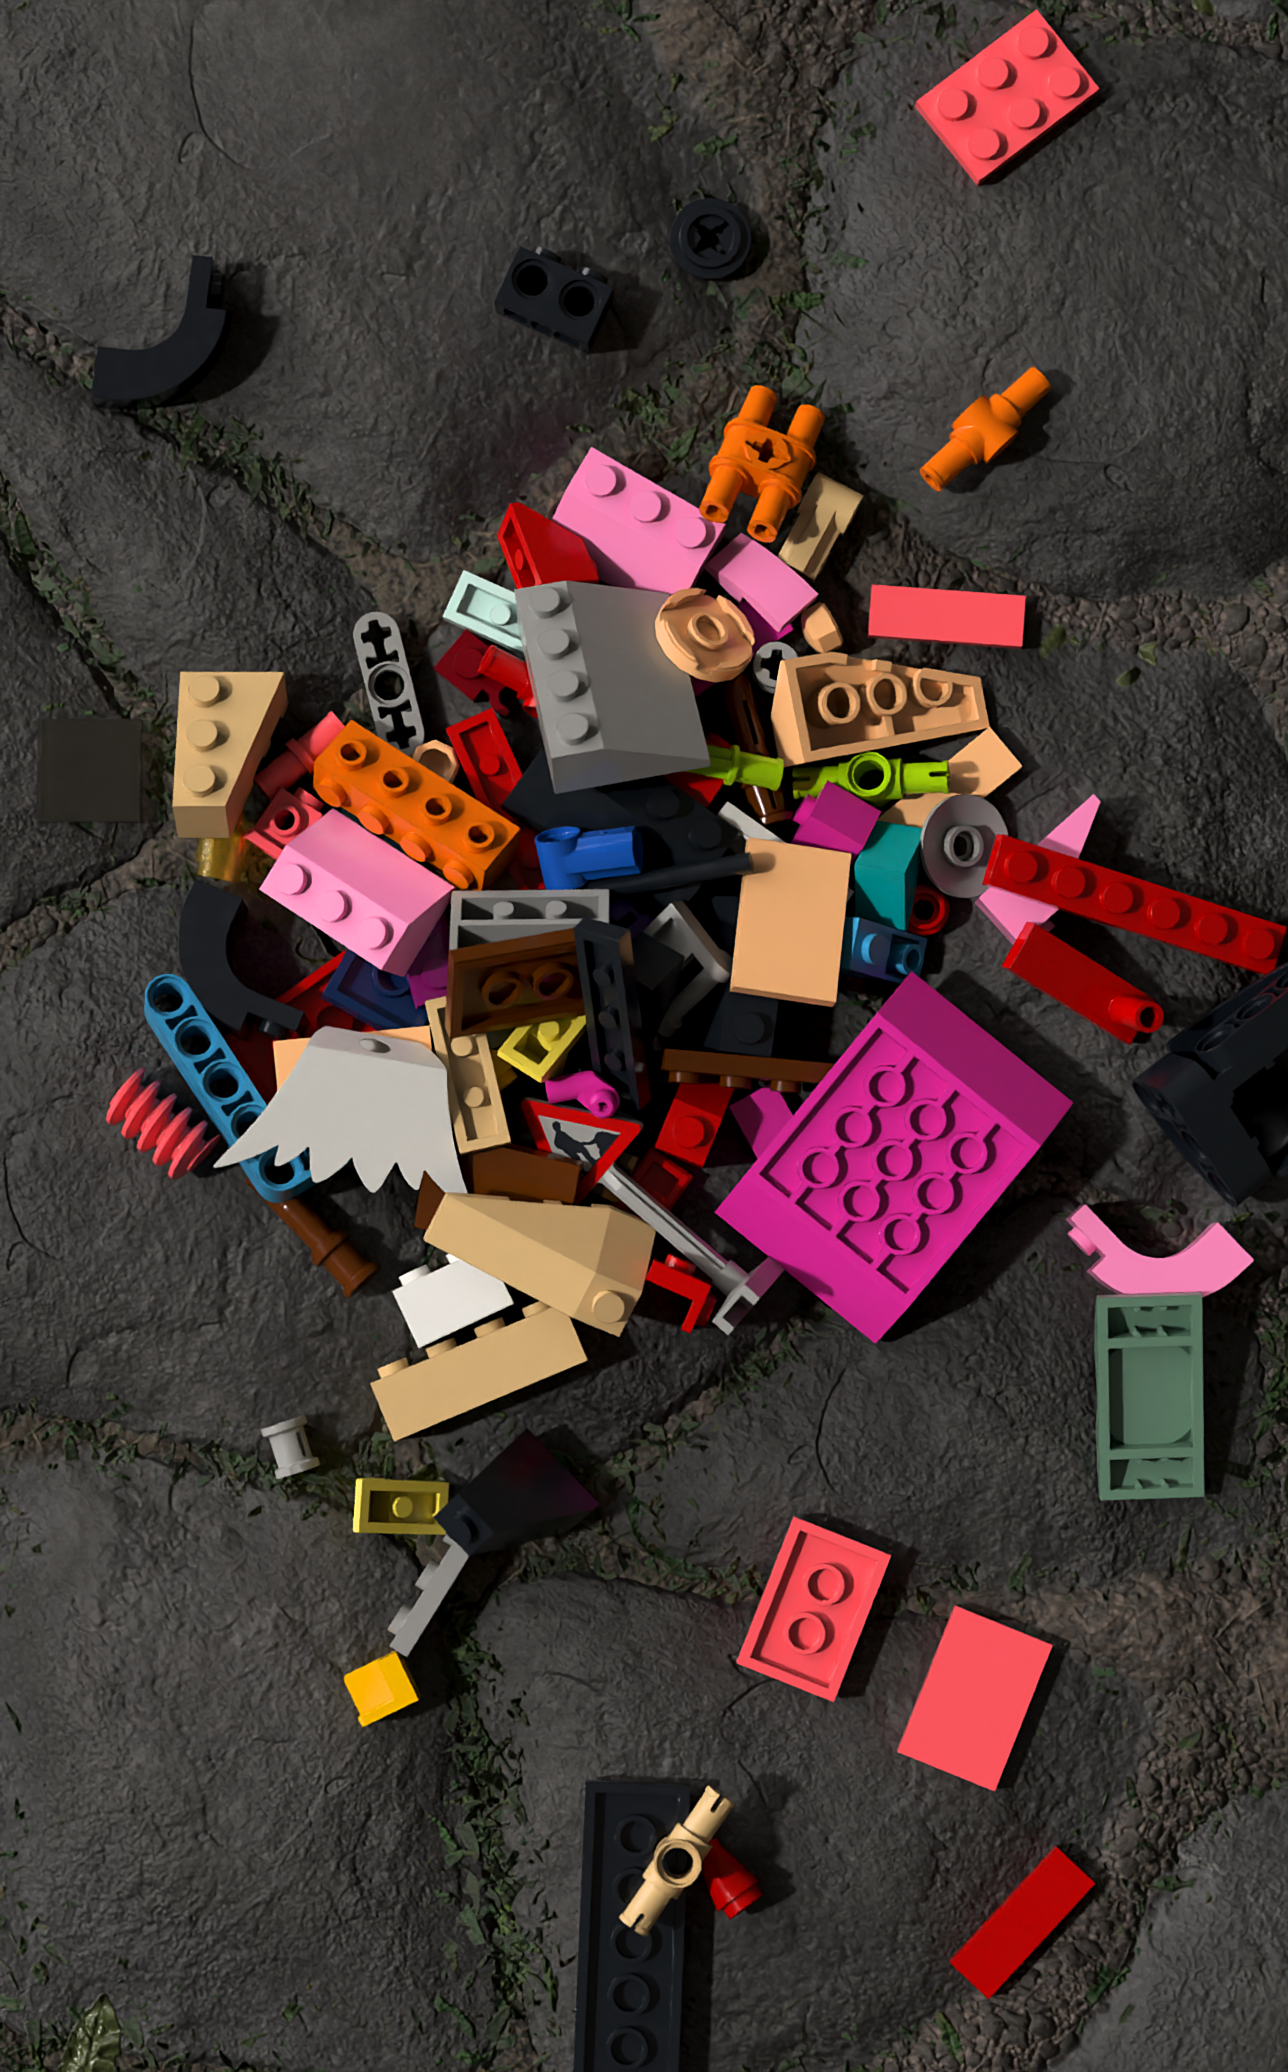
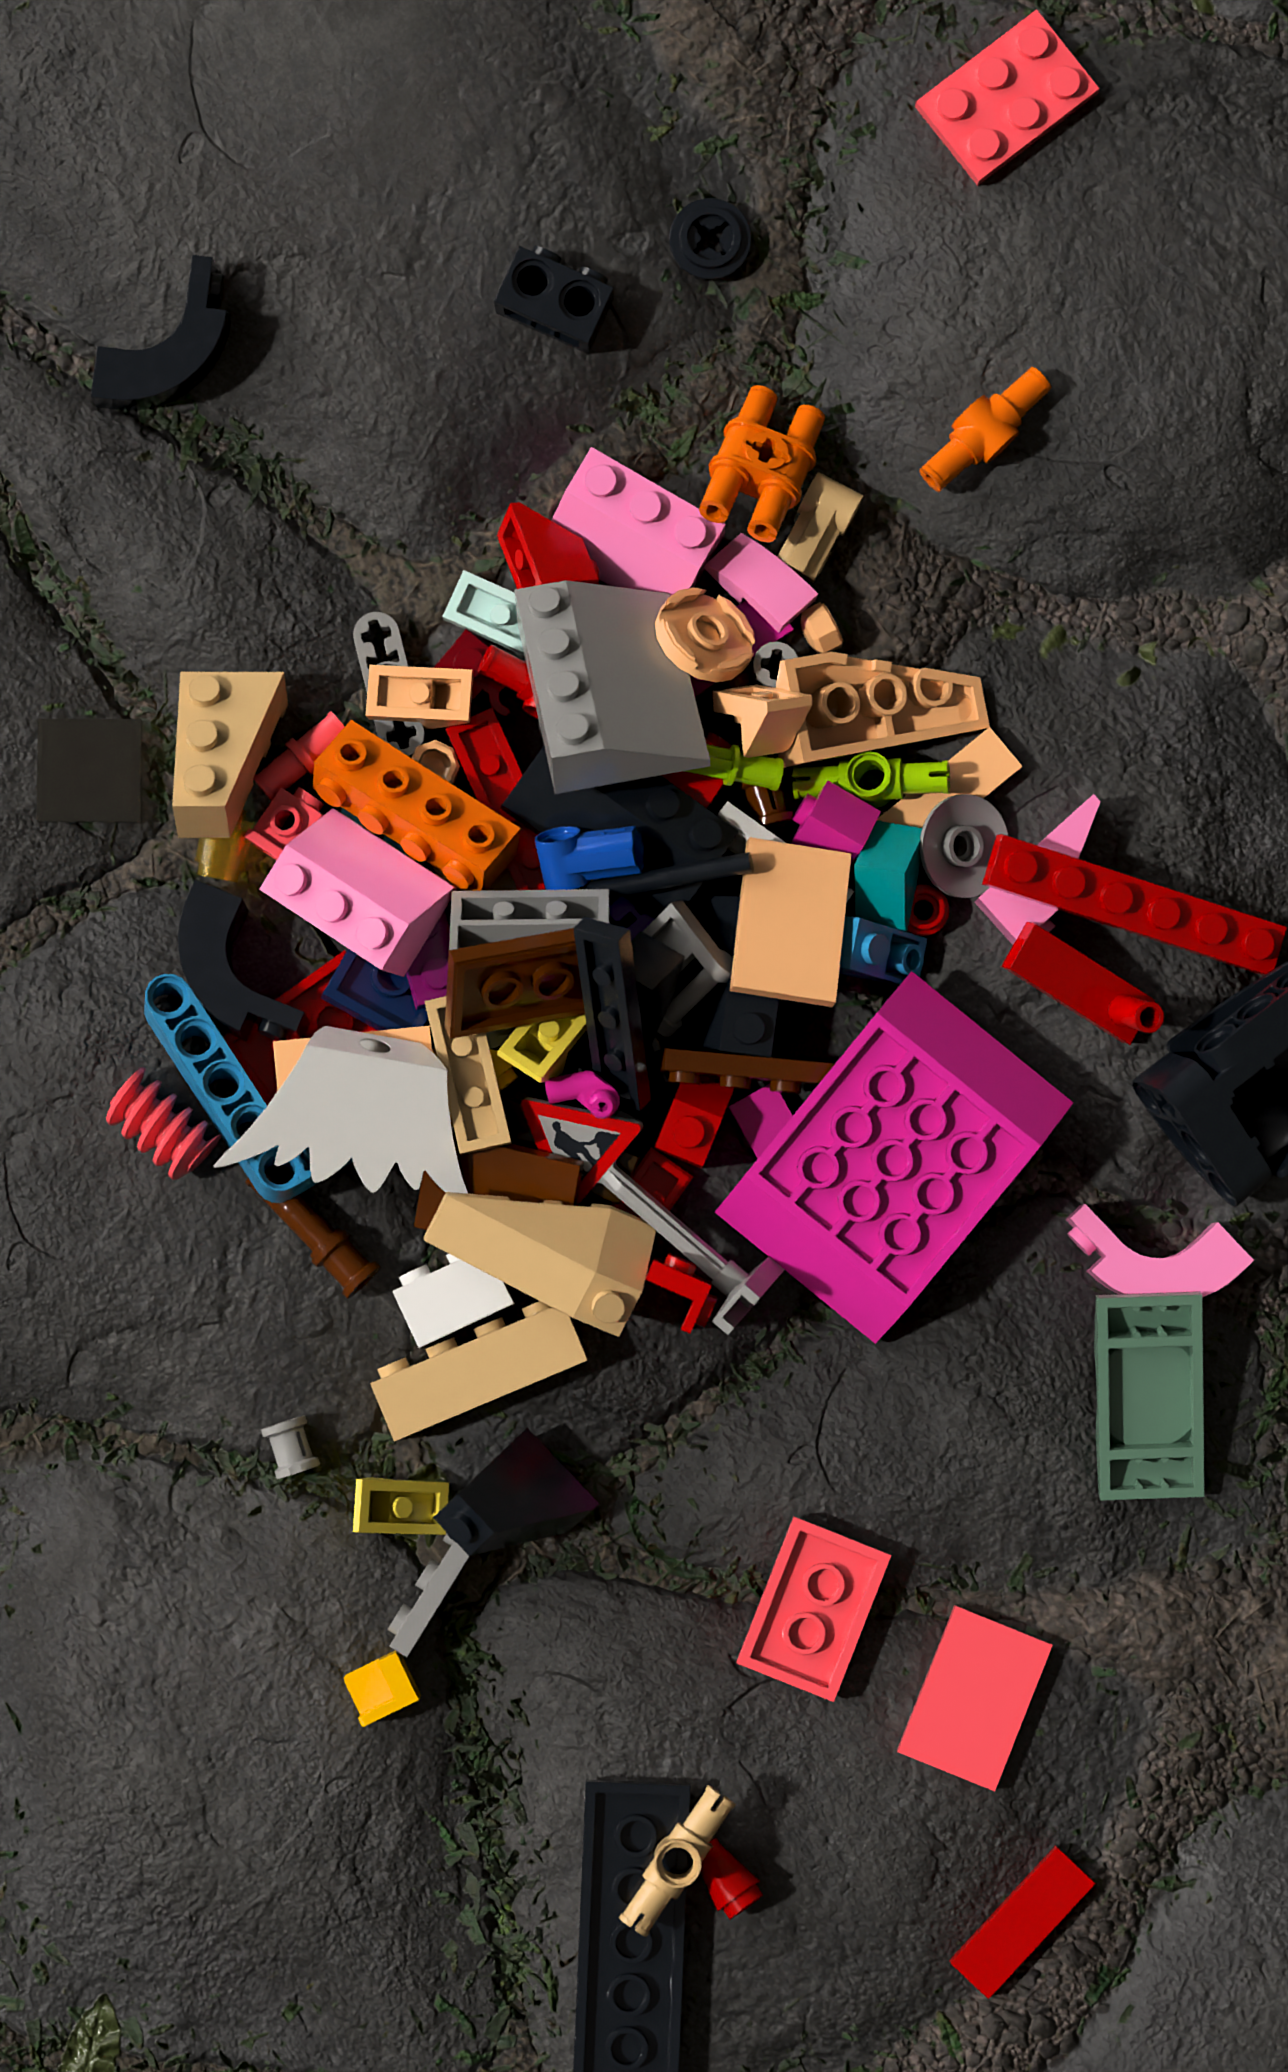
coral tile [867,584,1026,649] -> none
none -> light nougat slope [366,665,474,729]
none -> light nougat slope [713,684,812,758]

